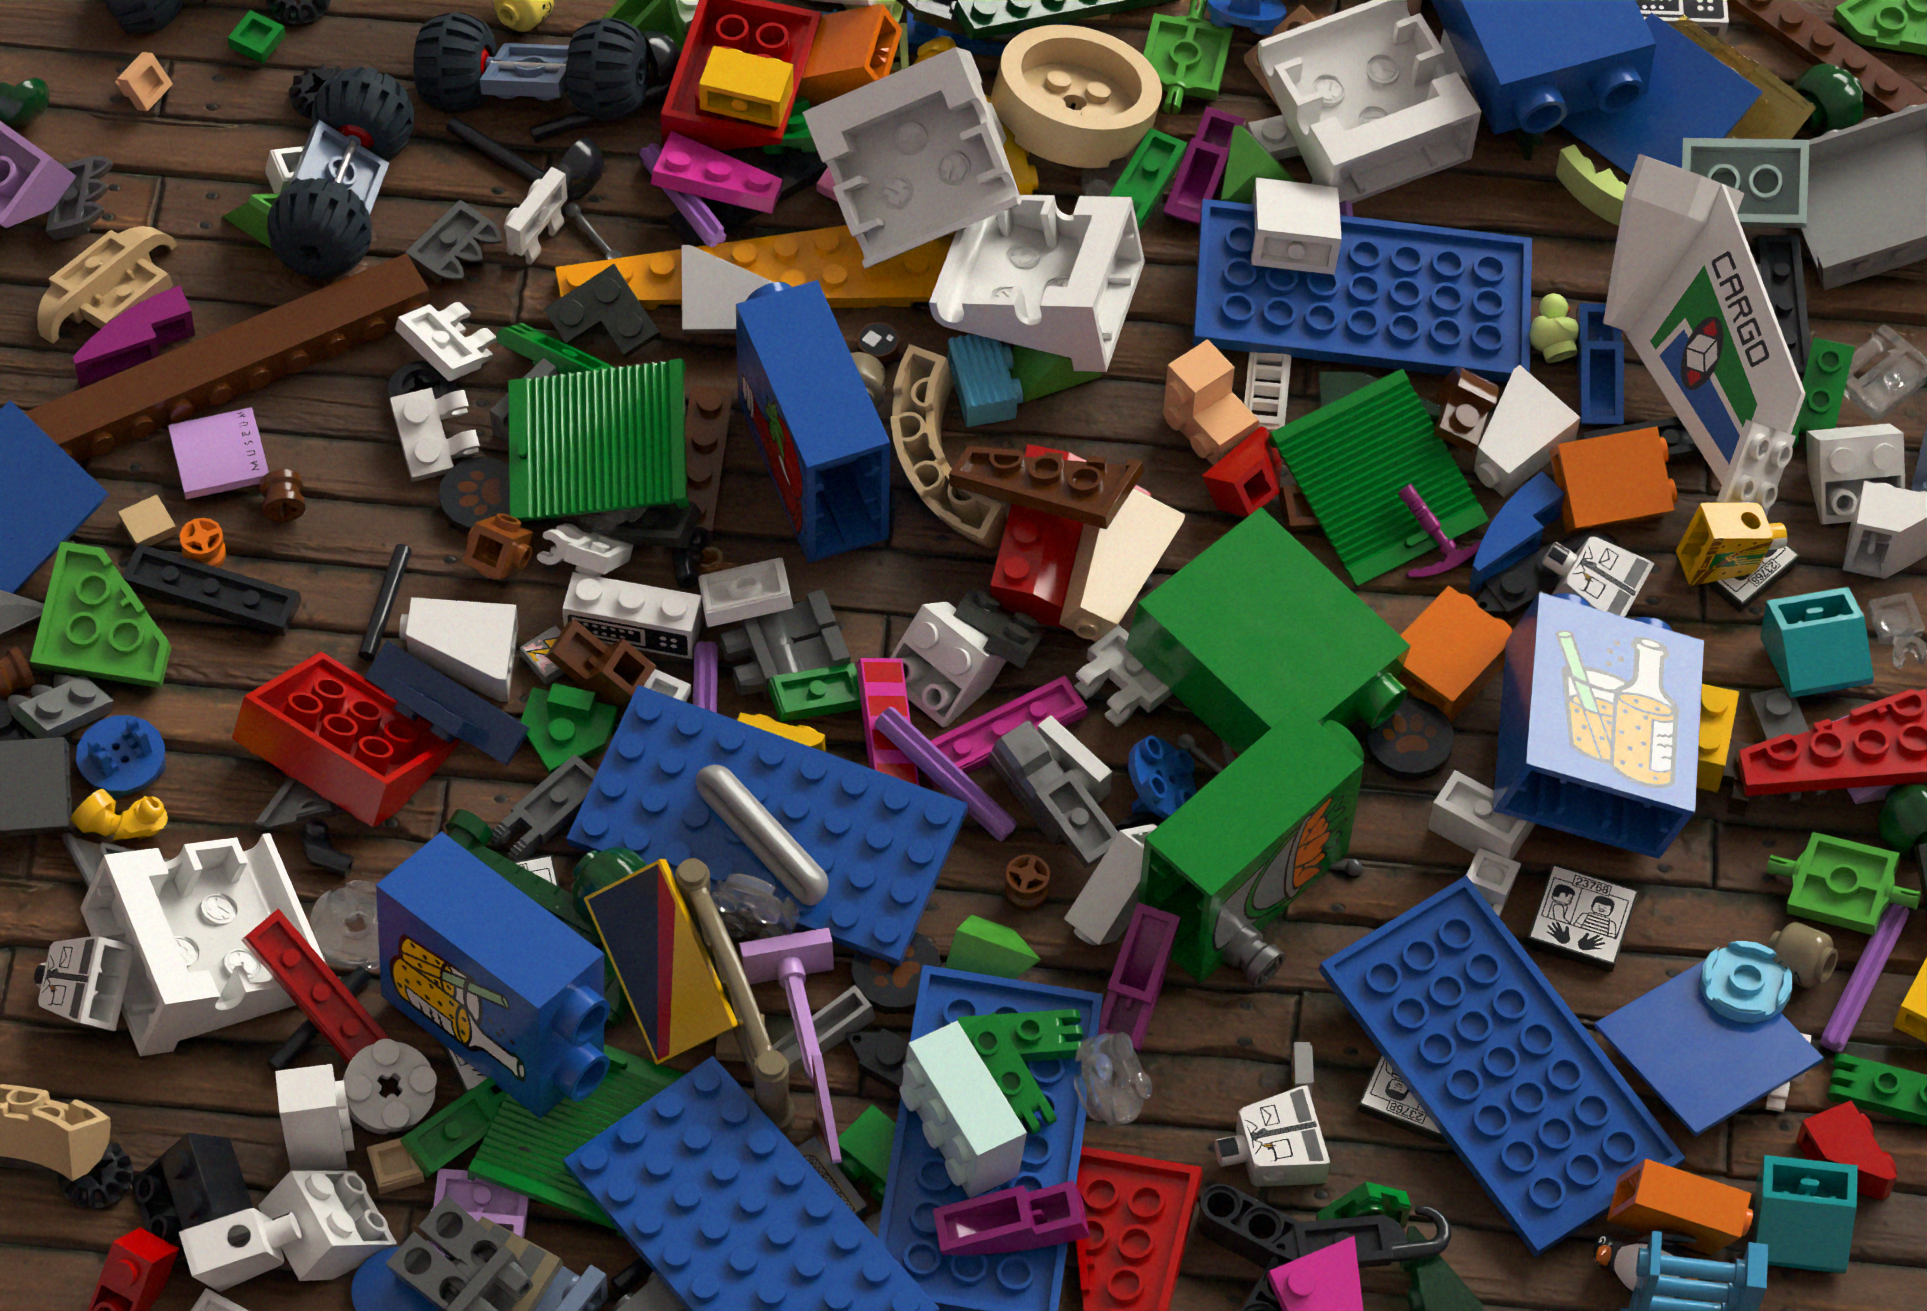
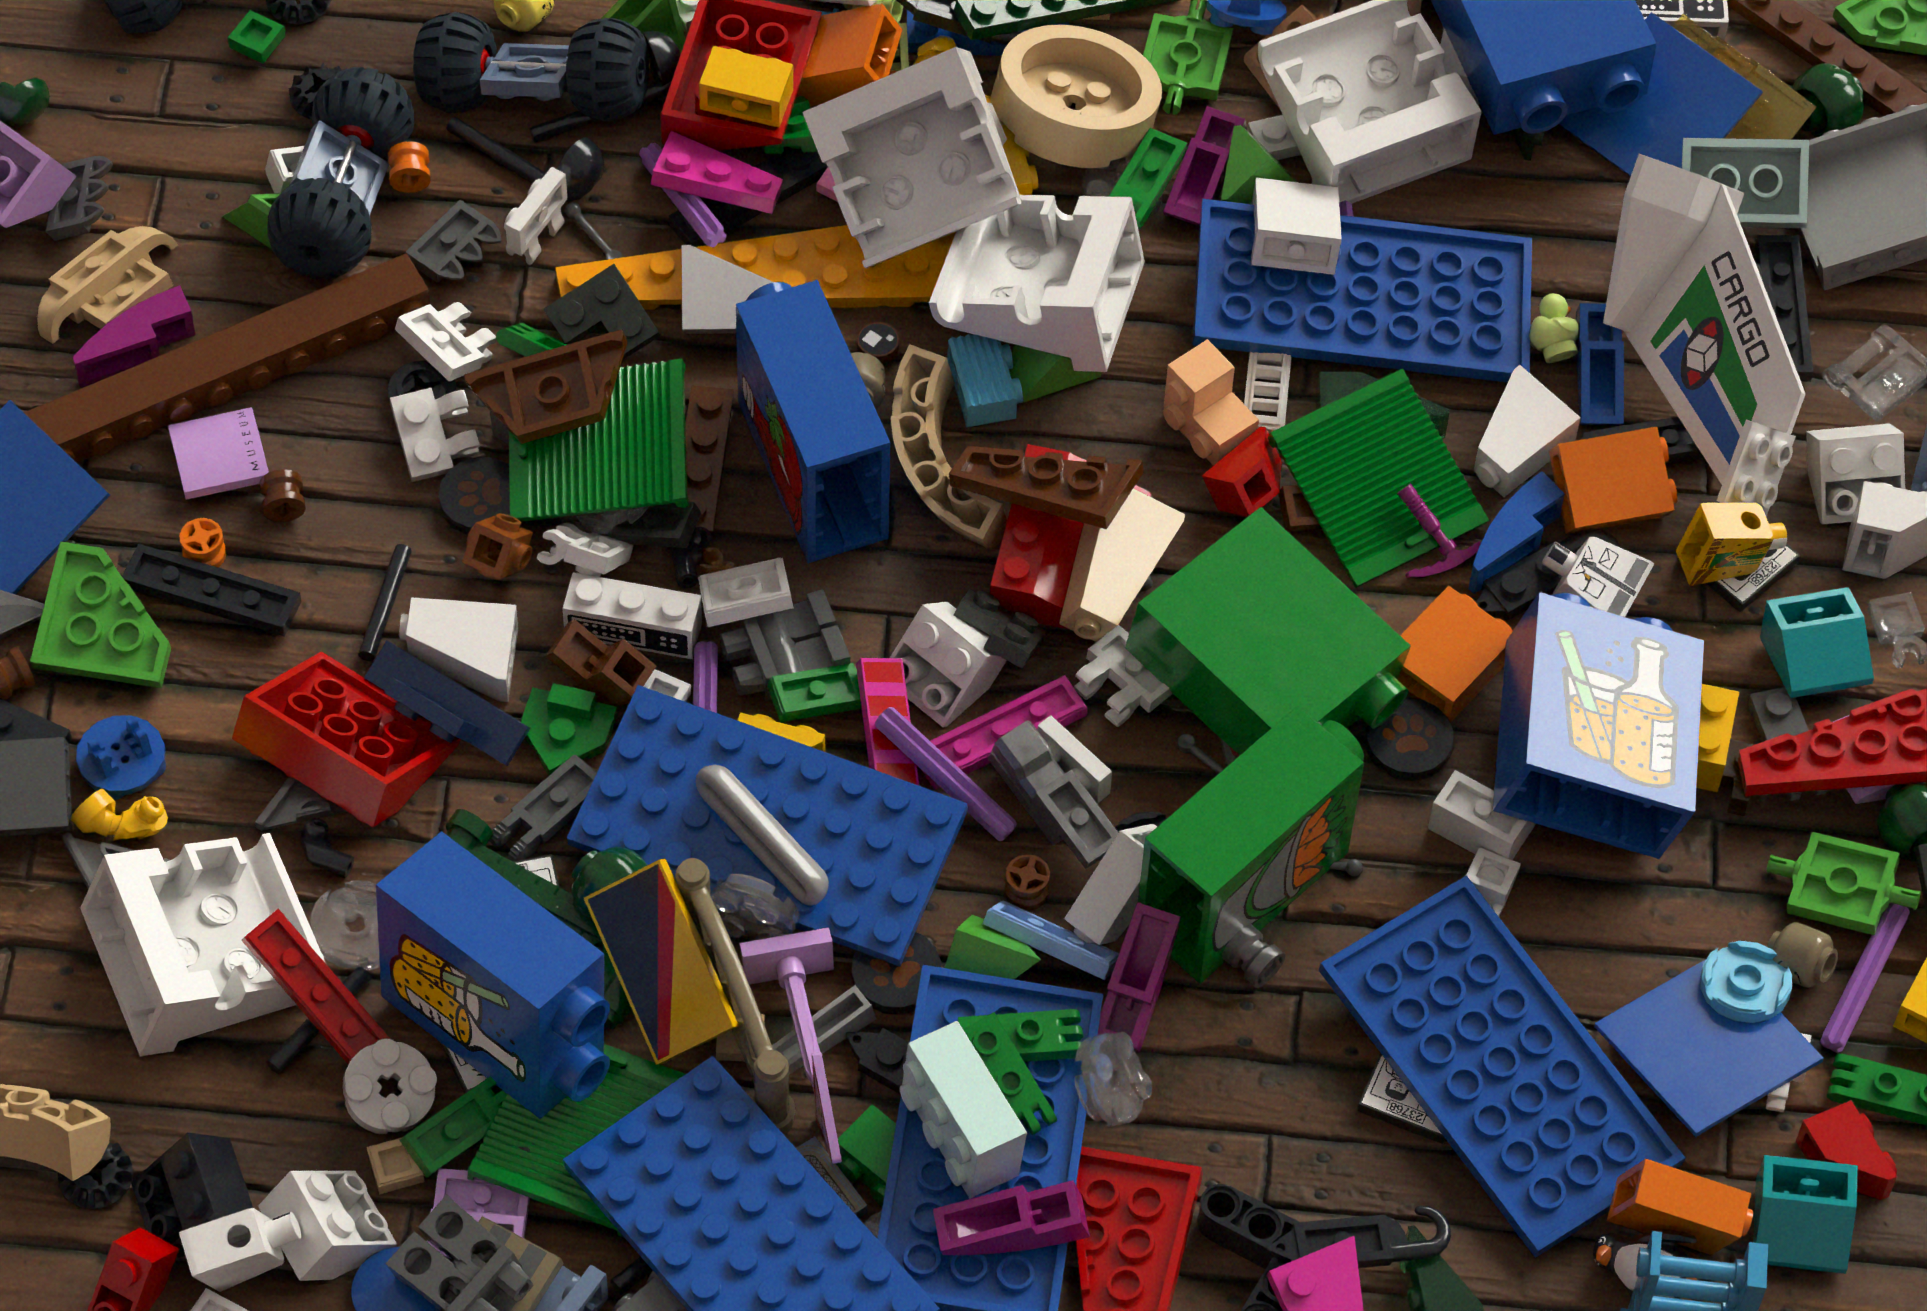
dark grey plate [8,674,113,739] -> none
white torso [34,936,134,1031] -> none
light nougat tile [115,52,173,111] -> none
tan tile [118,495,177,548] -> none
white brick [275,1064,355,1171] -> none
light grey tile [520,625,565,685] -> none
blue plate [1128,735,1197,820] -> none
white torso [1215,1085,1330,1187] -> none
light grey tile [1291,1042,1314,1096] -> none
green plate [1315,1182,1411,1228] -> none
reddish brown brick [1430,366,1498,453] -> none
tile [1526,864,1639,972] -> none
yellowish green slope [1556,144,1627,226] -> none
green hinge [1791,337,1855,451] -> none
none -> orange wheel [388,141,431,193]
none -> reddish brown wing [464,329,628,444]
none -> light blue tile [982,900,1119,980]

